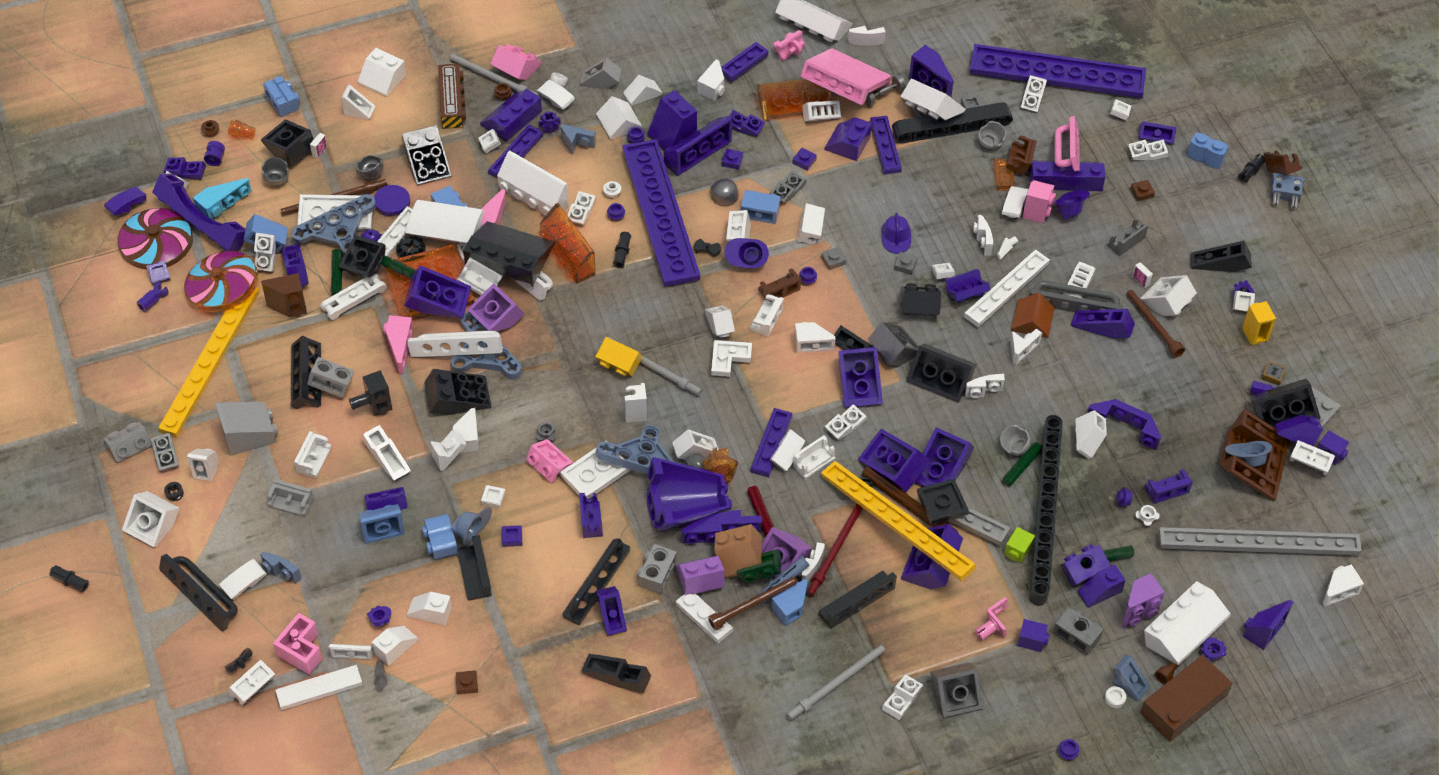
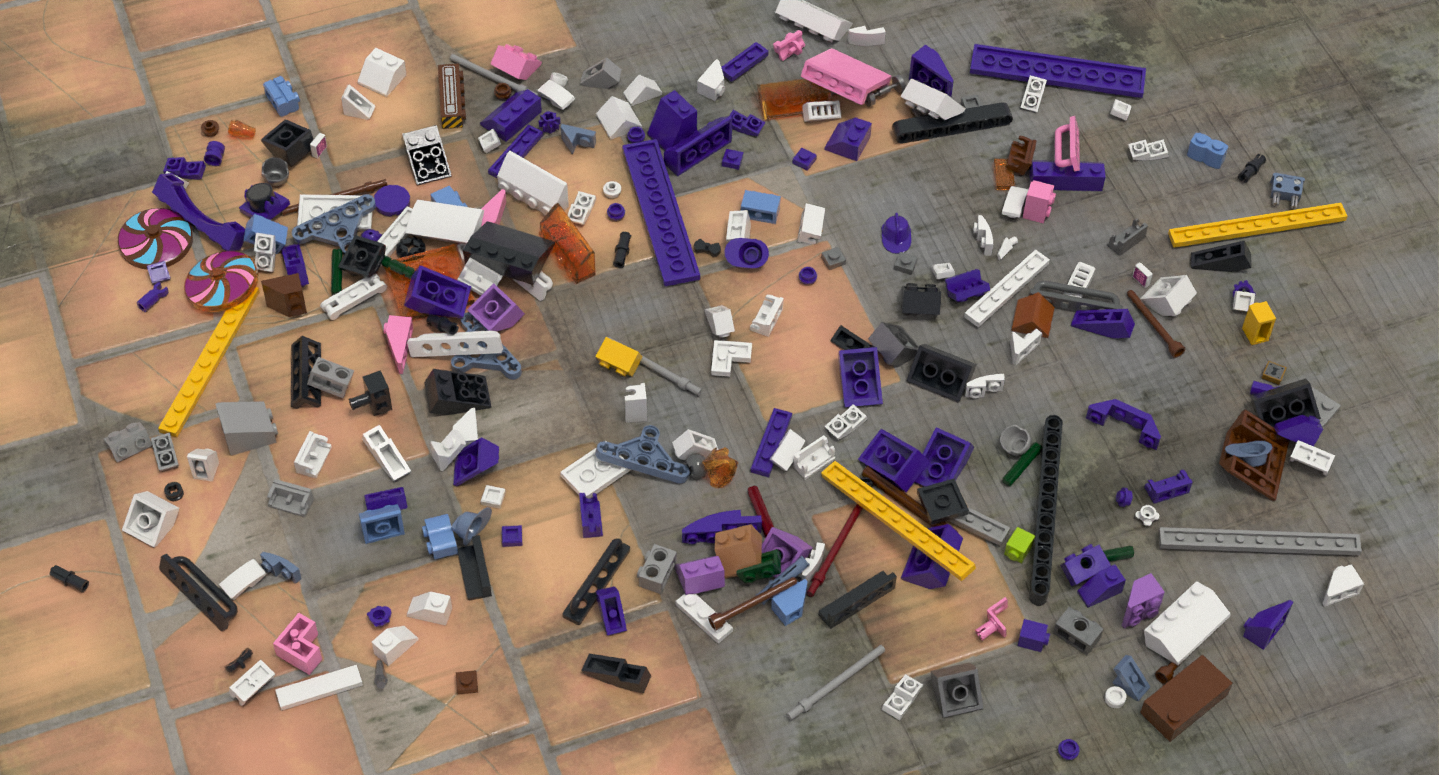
dark purple slope [104,187,147,215] -> none
medium azure slope [193,178,252,219] -> none
white slope [329,644,374,660] -> none
flat silver hair [356,155,384,179] -> none
bright pink bracket [526,439,574,483] -> none
flat silver plate [537,422,556,441] -> none
dark purple cone [647,457,732,530] -> none
flat silver hair [710,179,739,206] -> none
reddish brown hinge [758,268,801,302] -> none
flat silver slope [769,171,807,204] -> none
white slope [794,322,835,353] -> none
dark purple tile [870,116,902,174] -> none
light grey hair [978,121,1007,149] -> none
dark purple piece [1053,190,1090,220] -> none
white slope [1075,411,1107,459] -> none
reddish brown plate [1131,180,1155,201] -> none
dark purple slope [1138,121,1177,145] -> none
dark purple animal [1201,638,1227,661] -> none
reddish brown hinge [1263,151,1302,175] -> none
dark purple brick [1317,430,1349,466] -> none
none -> piece [239,183,290,220]
none -> black pin [426,314,459,335]
none -> dark purple slope [453,437,499,487]
none -> yellow plate [1168,203,1348,248]

